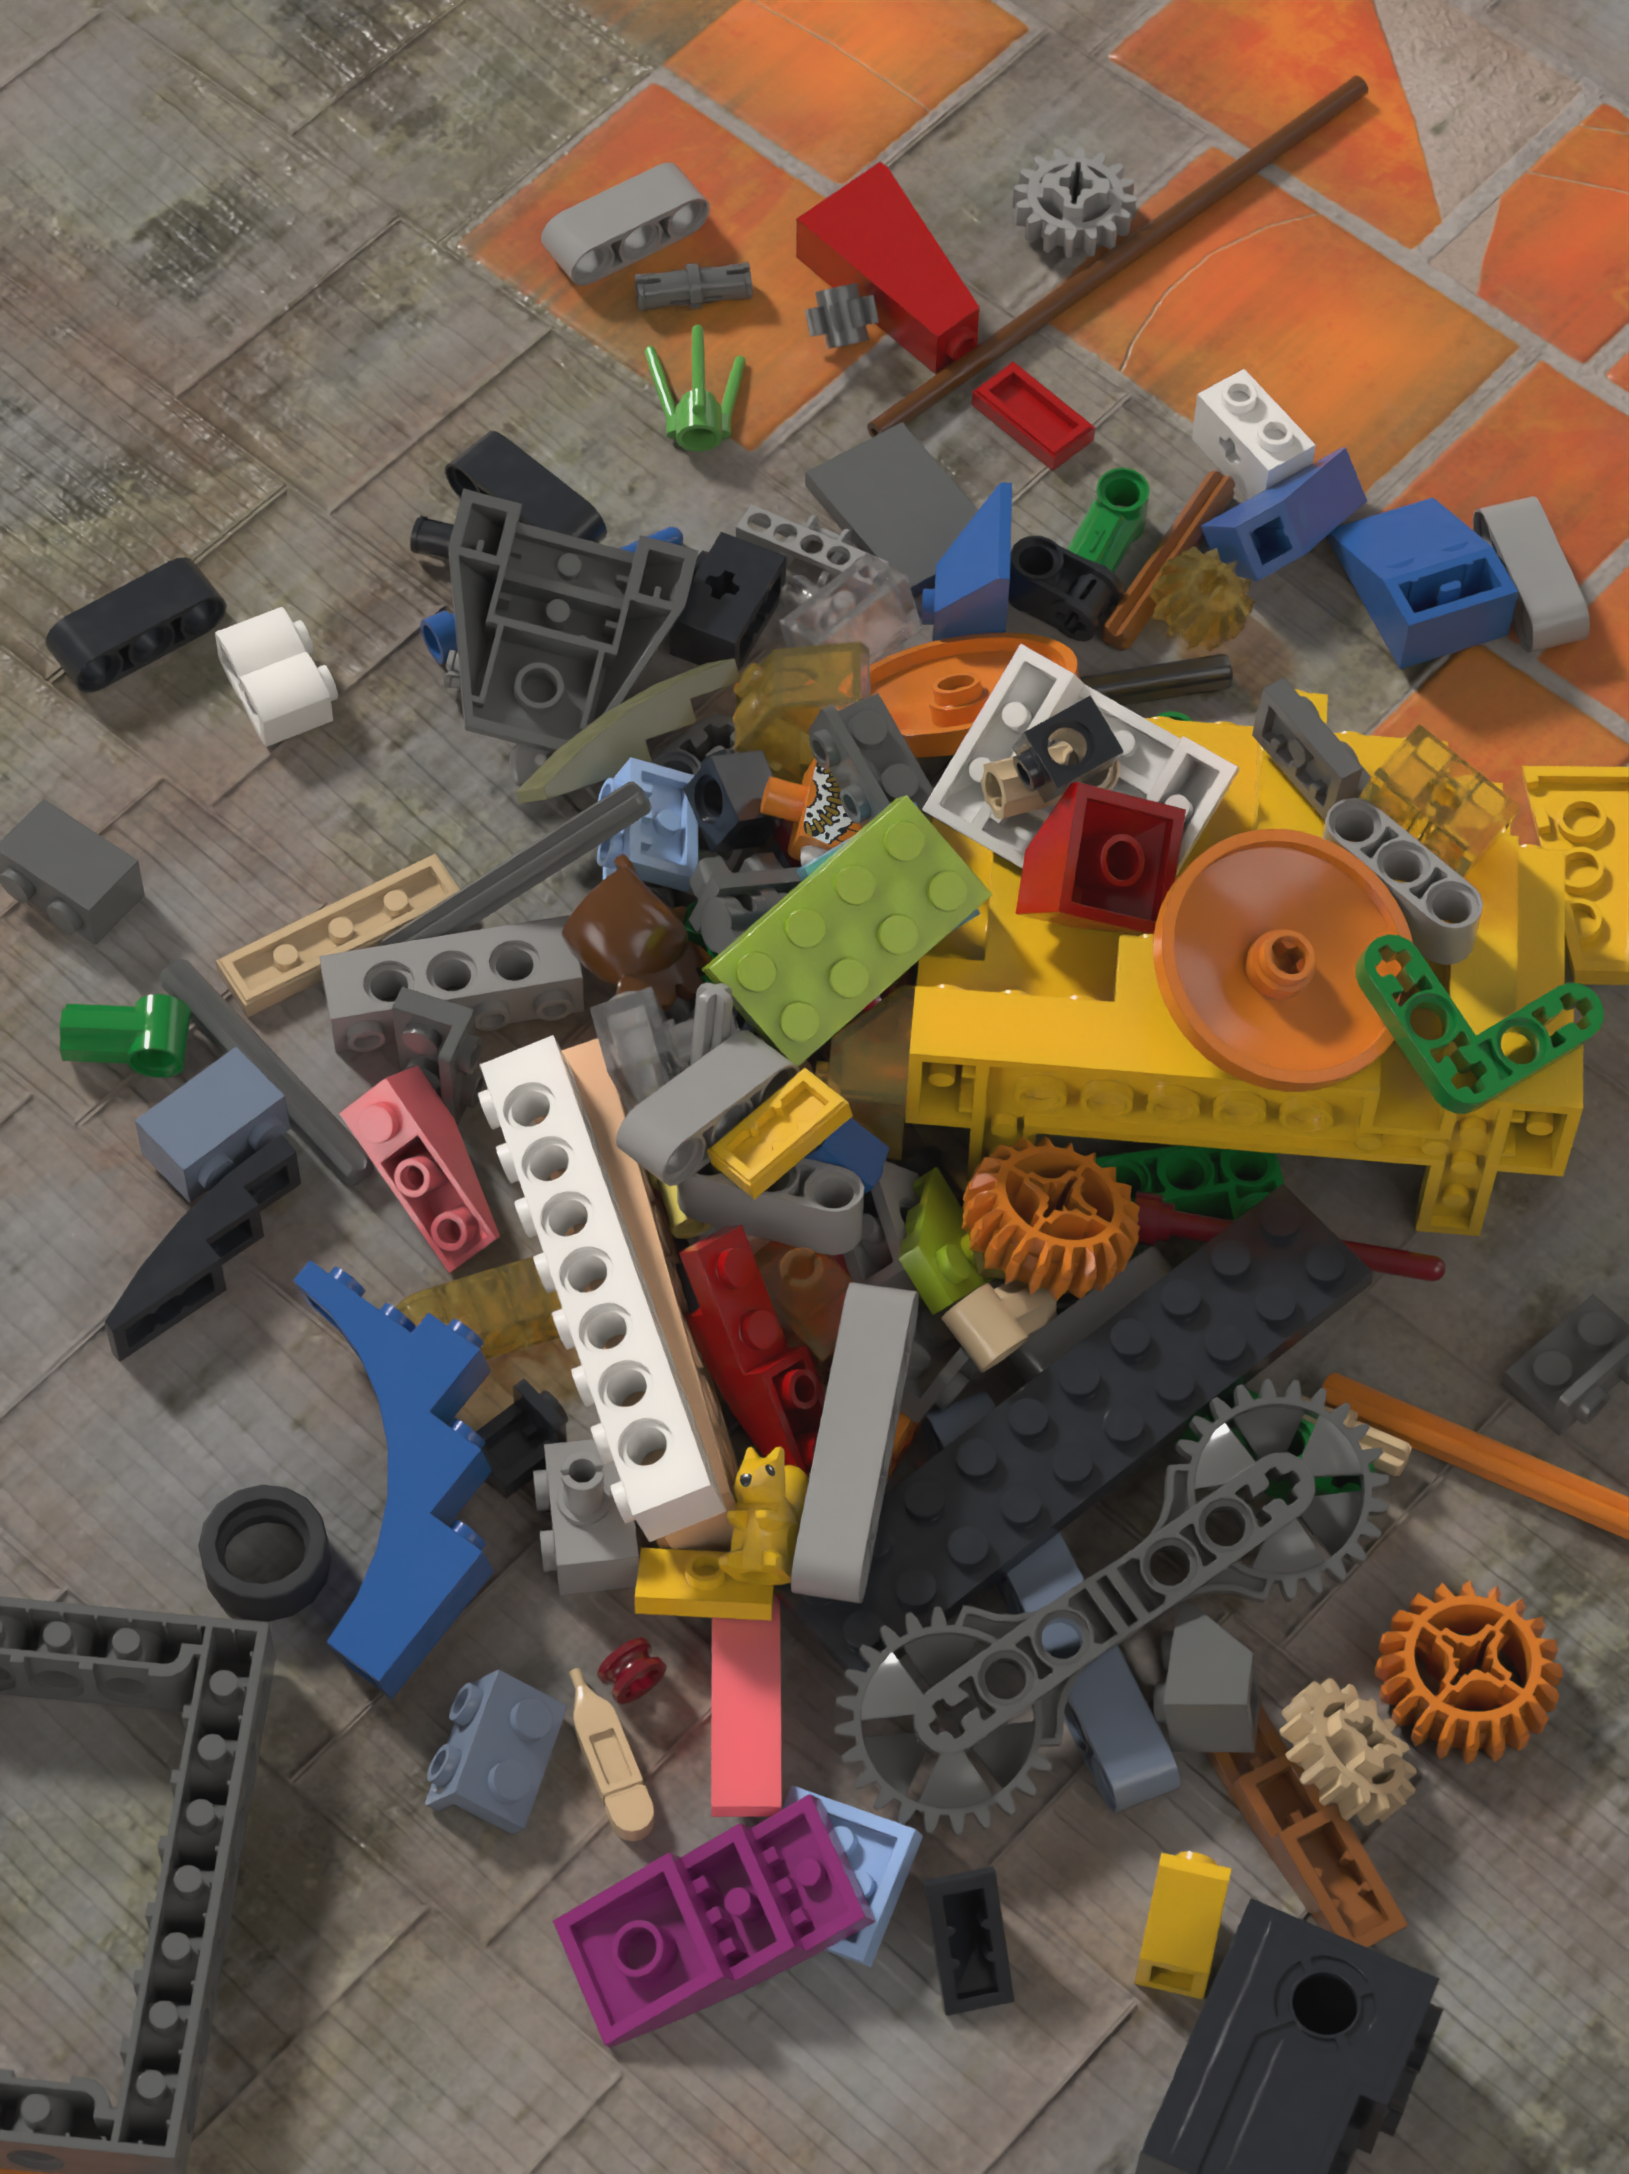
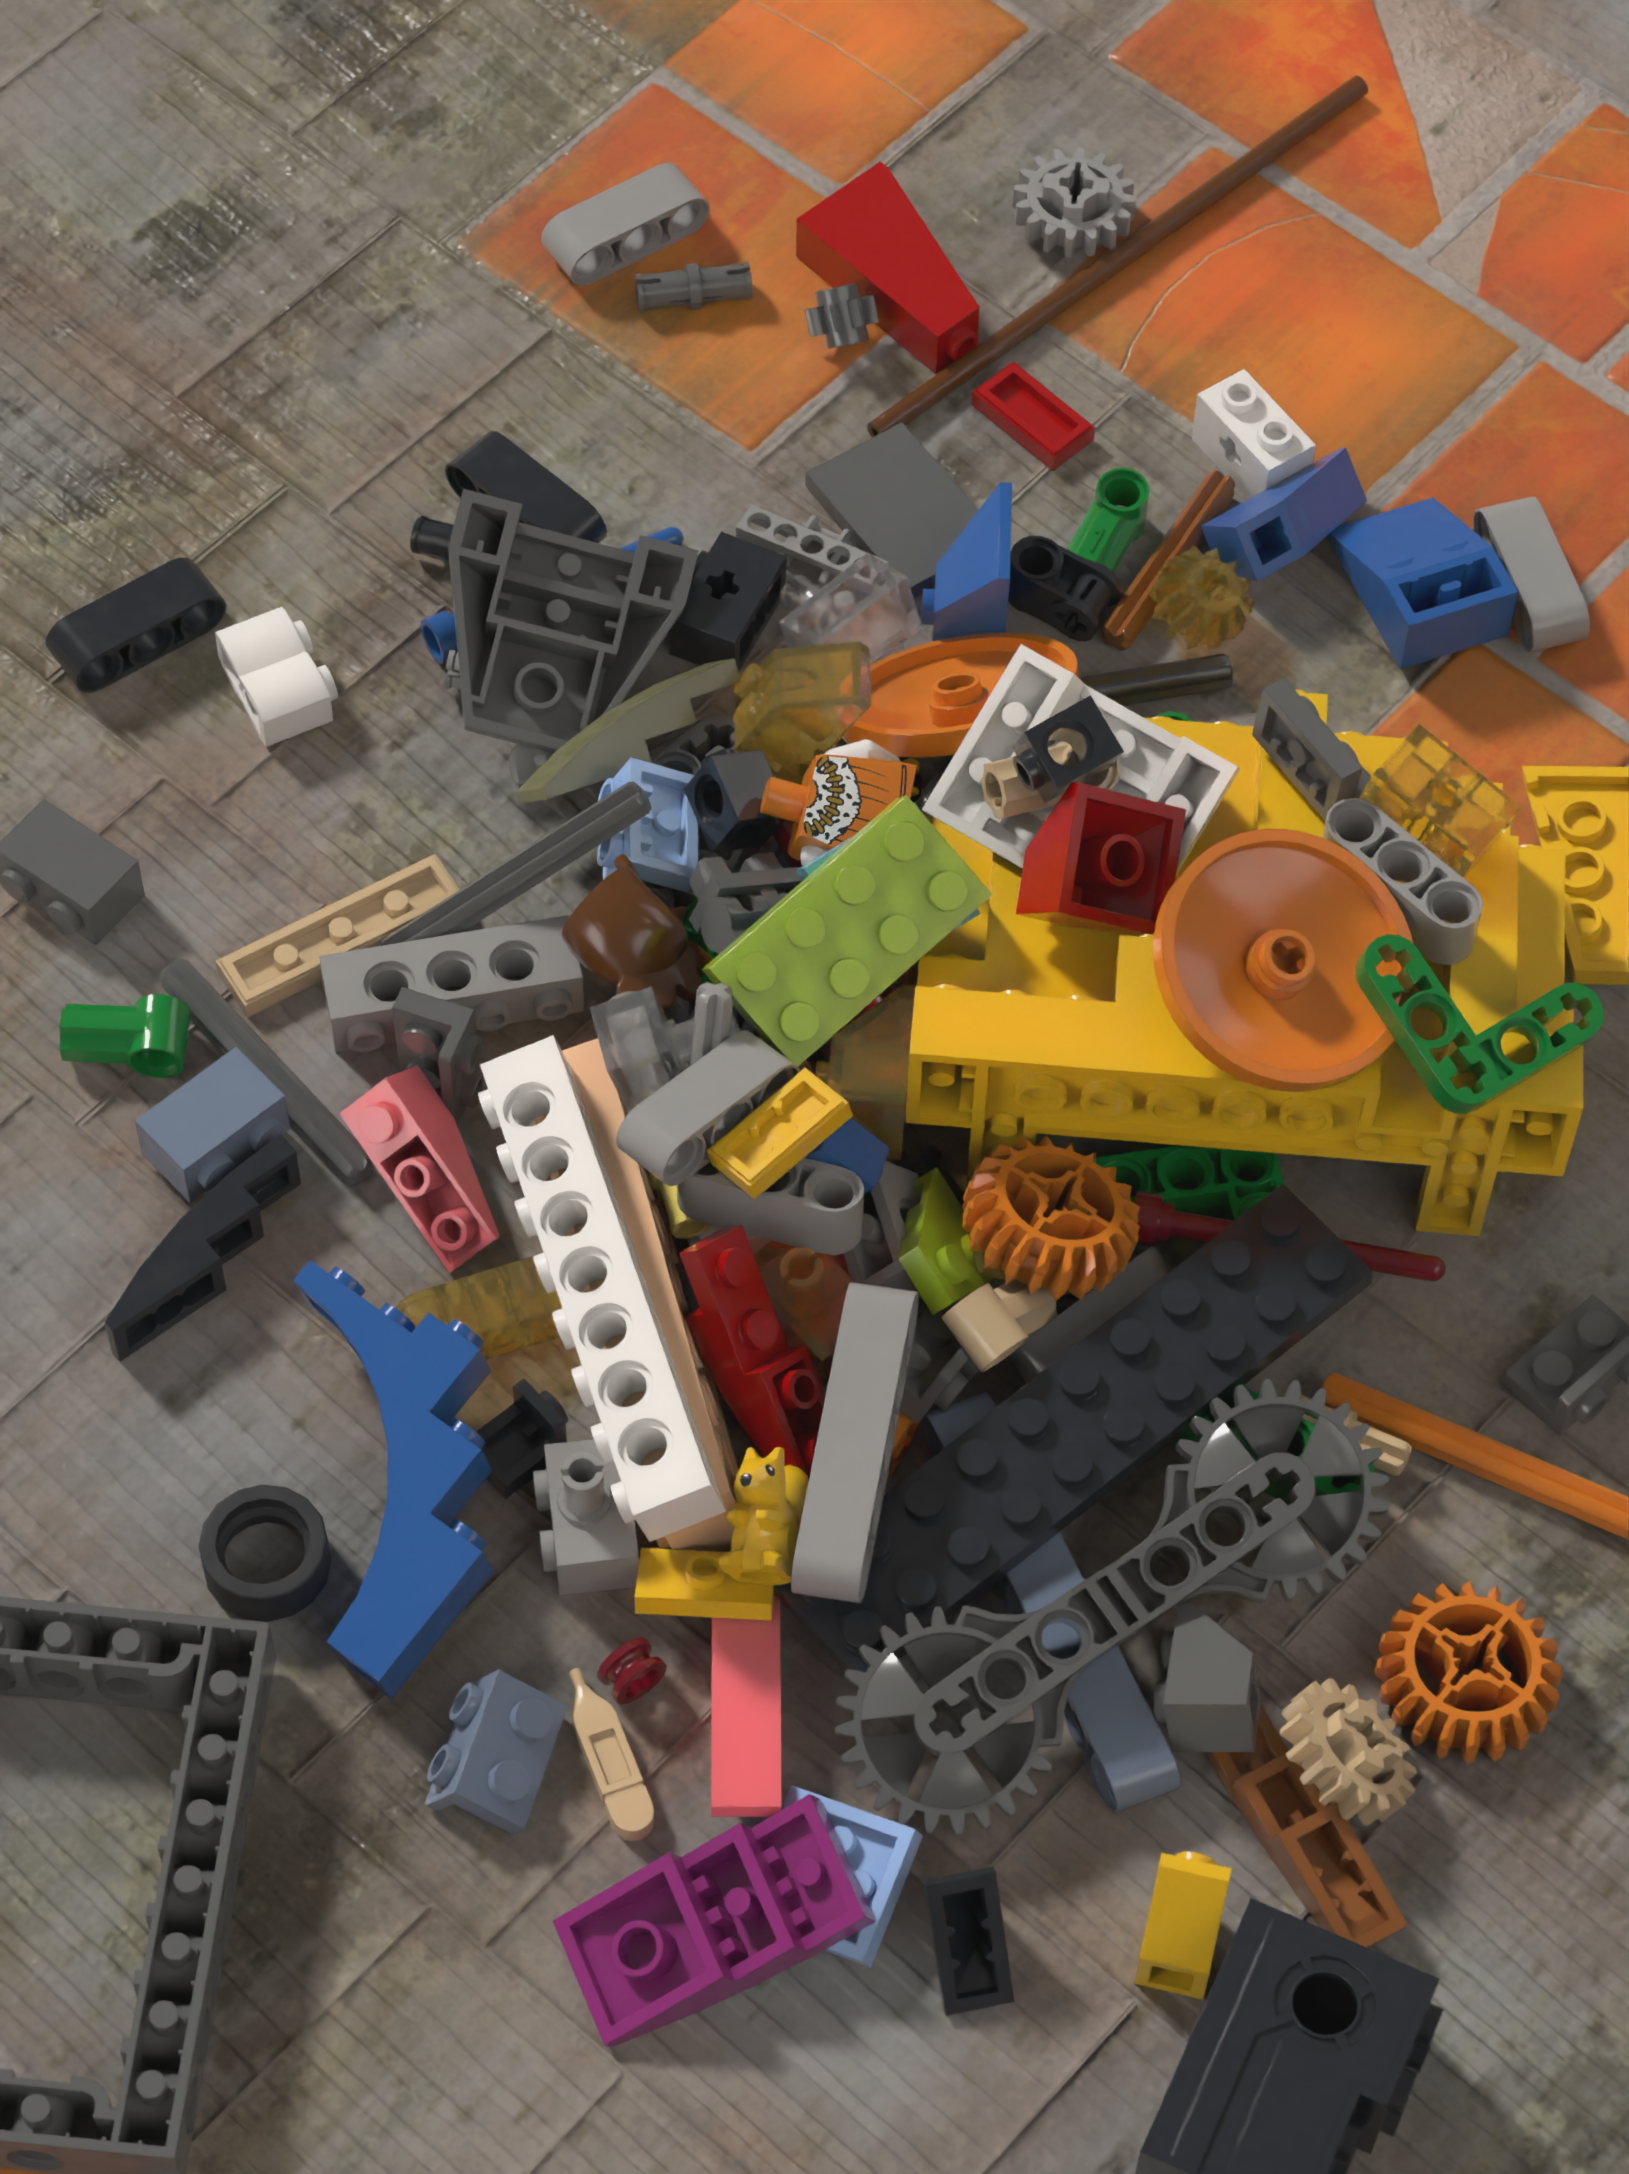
bright green plant [645,325,746,452] -> none
dark grey bracket [808,693,933,828] -> none

